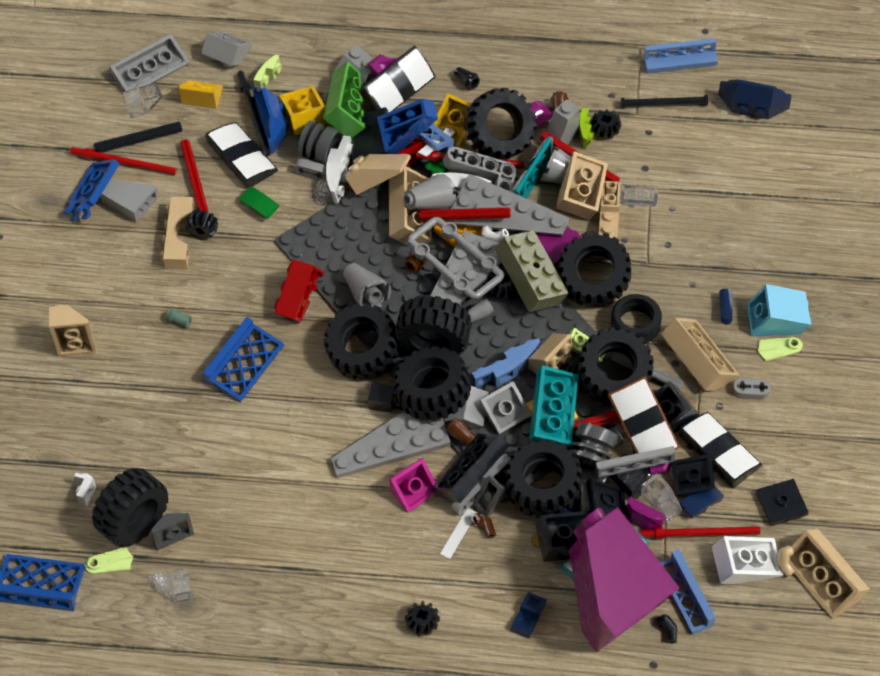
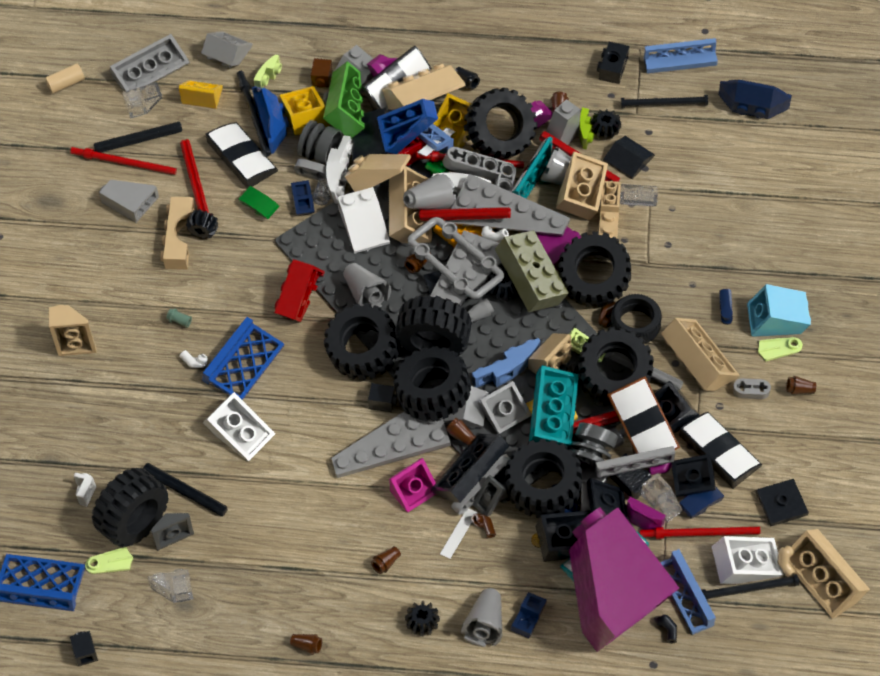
blue tile [64,159,119,221] -> none
none -> tan brick [46,64,85,94]
none -> black brick [70,631,98,667]
none -> black axle [143,463,228,516]
none -> white arm [179,350,208,368]
none -> white slope [203,392,275,461]
none -> reddish brown cone [290,634,322,655]
none -> dark blue slope [291,180,315,215]
none -> reddish brown brick [311,58,333,88]
none -> white slope [337,187,390,254]
none -> reddish brown cone [371,546,401,574]
none -> tan slope [382,63,466,110]
none -> light grey cone [461,588,502,647]
none -> black brick [597,41,630,84]
none -> reddish brown arm [598,302,615,328]
none -> black slope [603,136,655,180]
none -> black bar [701,574,799,600]
none -> reddish brown cone [786,375,816,395]

